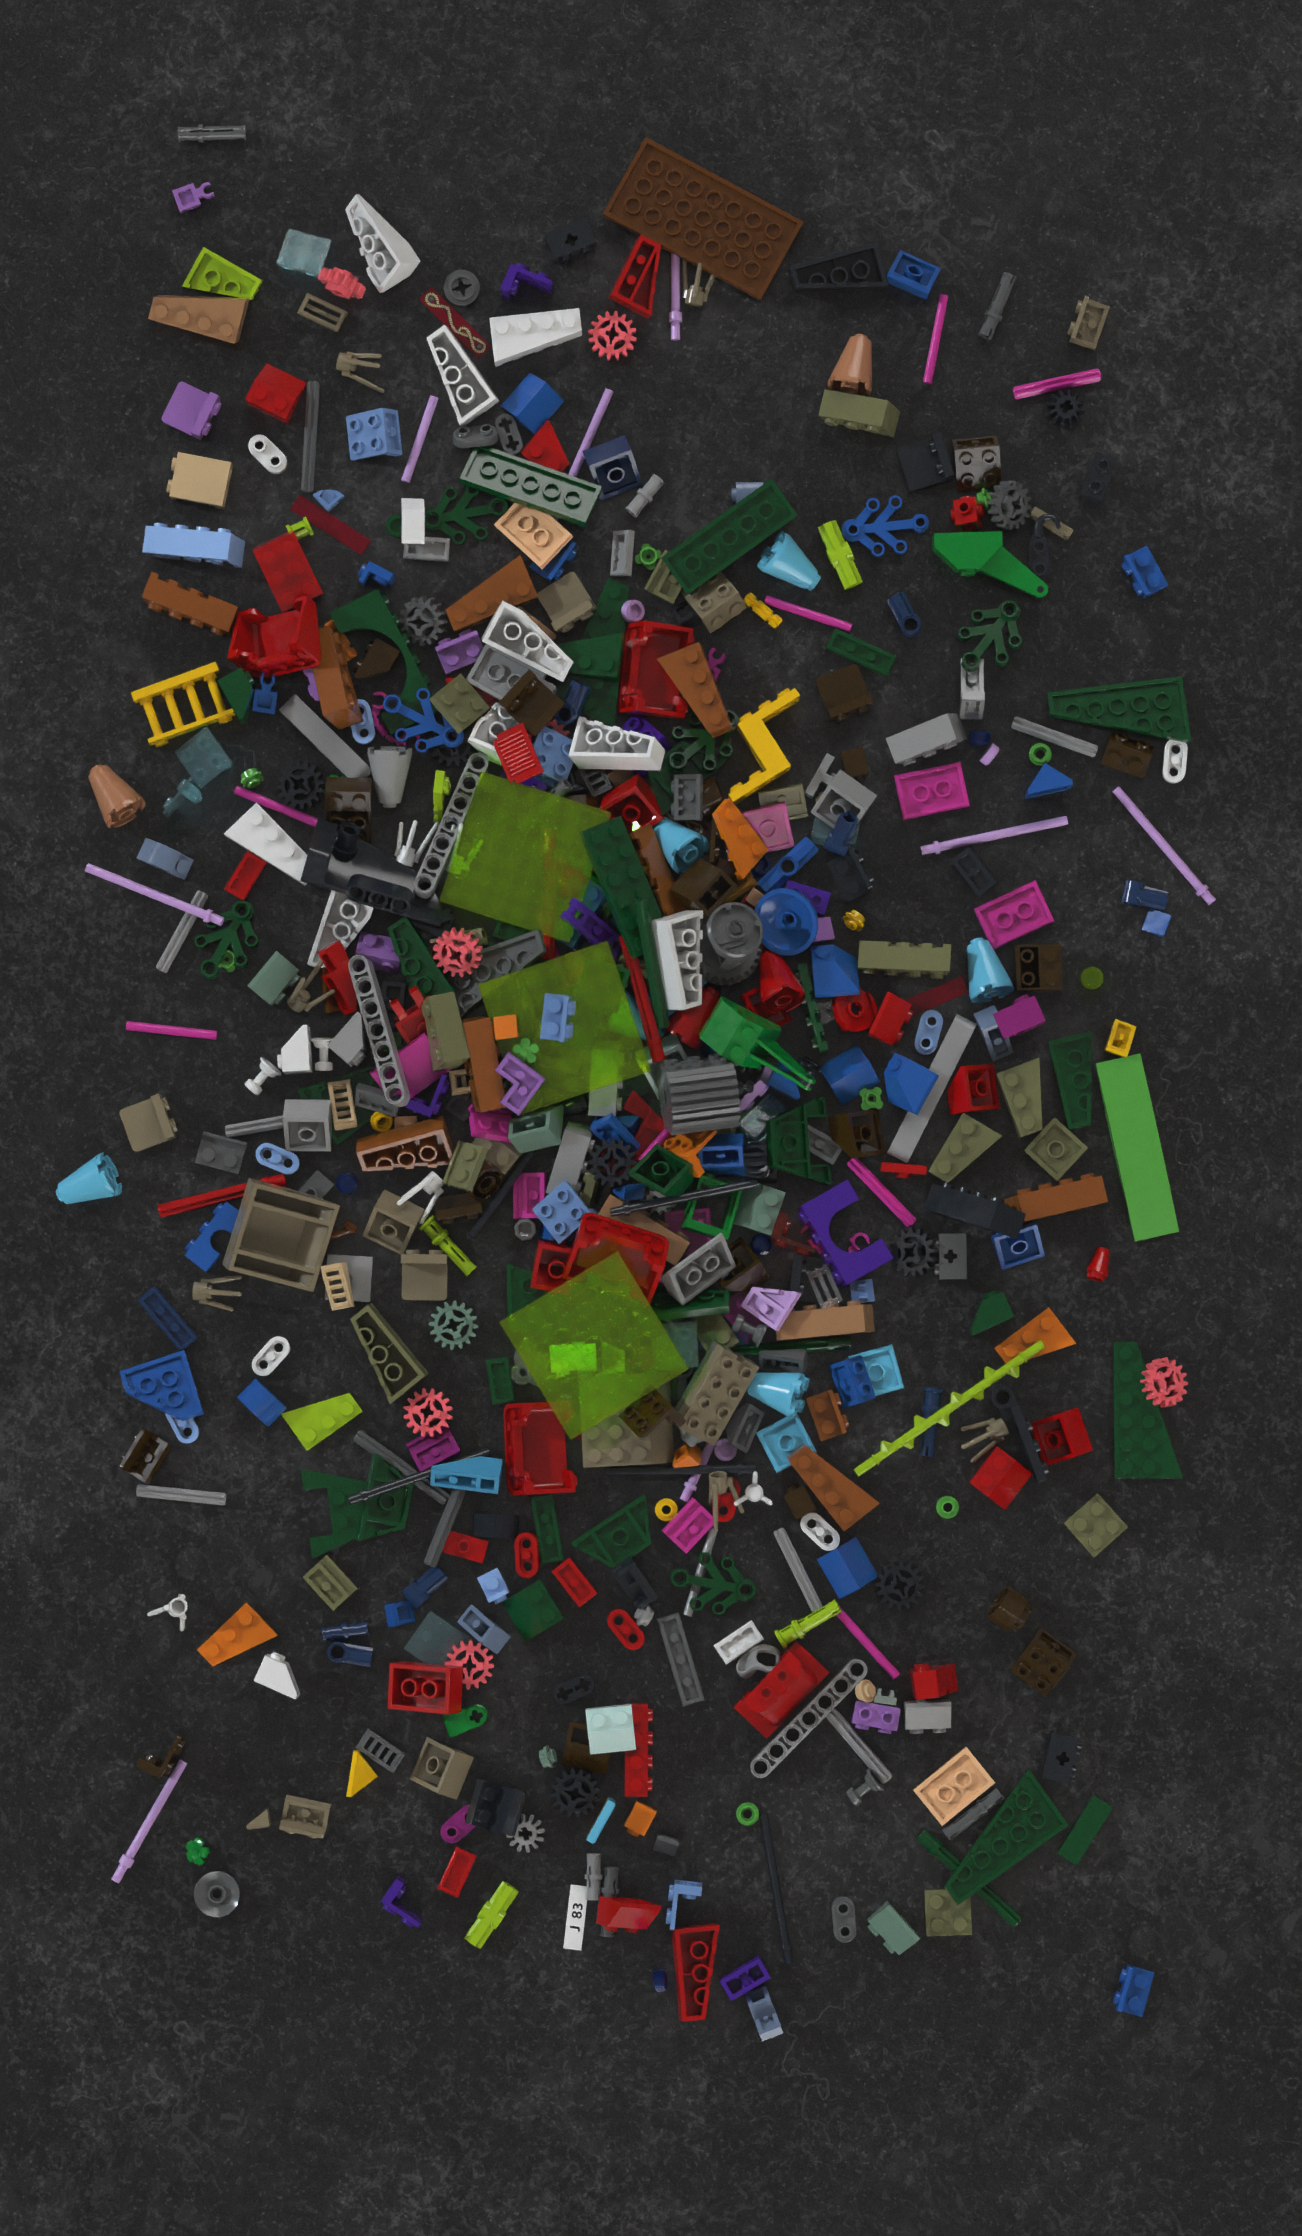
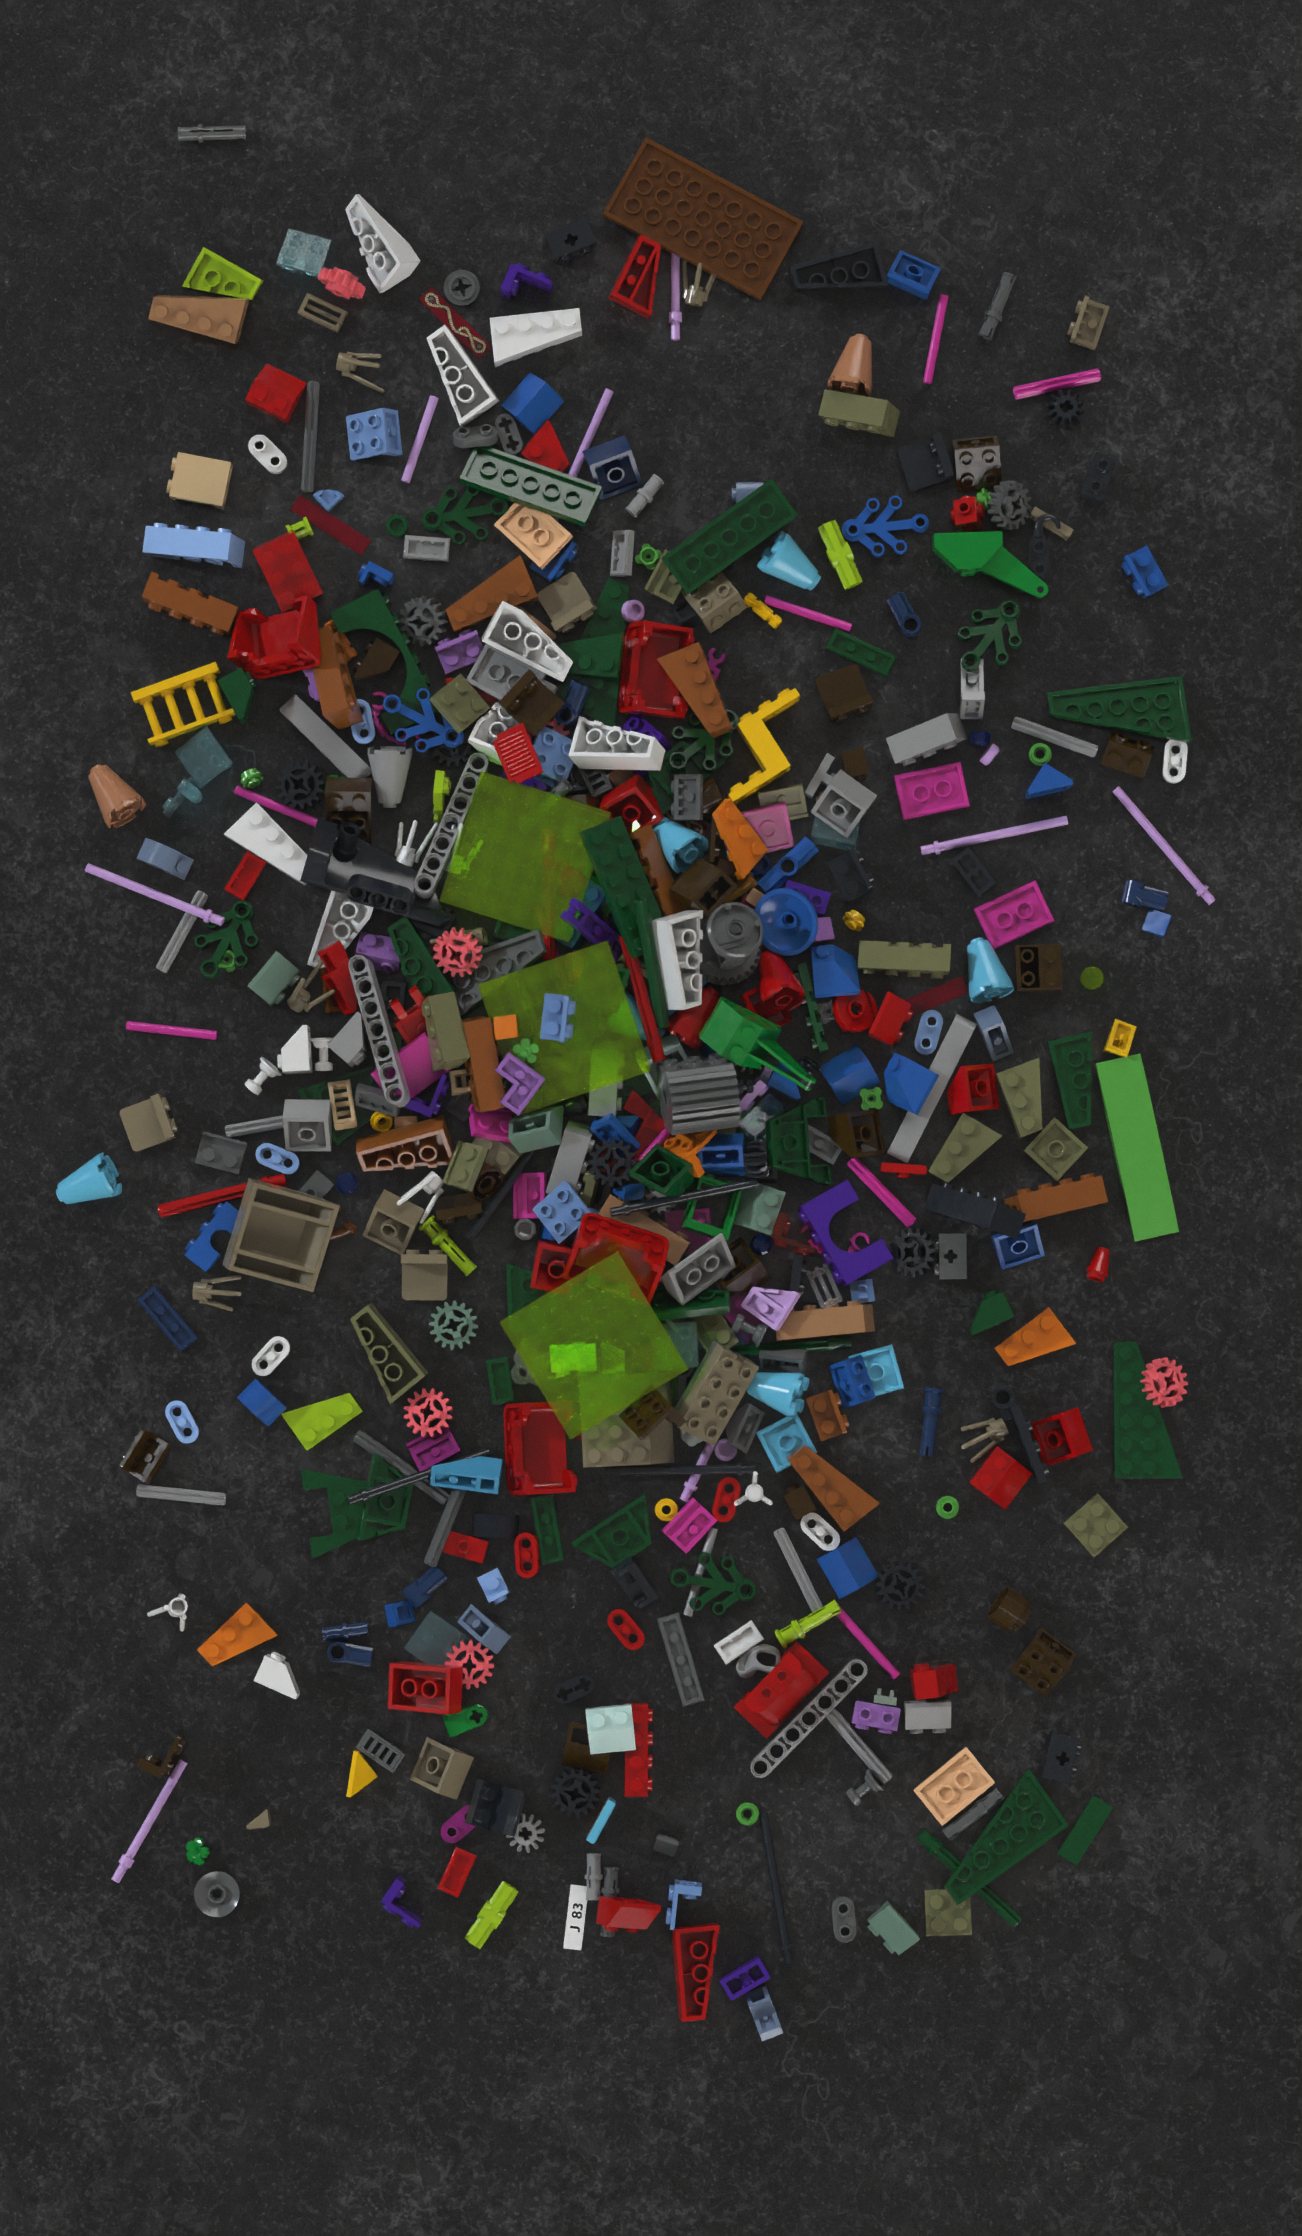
blue plate [120,1350,204,1421] -> none
medium lavender bracket [162,382,221,440] -> none
medium lavender plate [172,182,214,213] -> none
blue plate [252,673,278,714] -> none
dark tan bracket [279,1795,331,1838] -> none
olive plate [303,1555,358,1611] -> none
tan slope [321,1262,355,1311] -> none
light grey plate [325,1254,373,1302] -> none
white slope [401,498,425,544] -> none
dark green slope [502,1579,564,1641] -> none
sand green plate [539,1746,558,1768] -> none
red plate [552,1557,597,1607] -> none
coral gear [588,311,637,361] -> none
orange brick [624,1800,657,1837] -> none
light grey plate [634,1604,654,1626] -> none
clear blue tile [653,1969,668,1992] -> none
orange slope [673,1443,702,1468] -> none
dark tan plant [709,1471,744,1531] -> none
dark blue piece [823,811,859,857] -> none
lime plant [853,1340,1045,1477] -> none
tan plate [855,1679,876,1703] -> none
magenta wedge [993,994,1046,1039] -> none
blue bracket [1113,1965,1154,2017] -> none

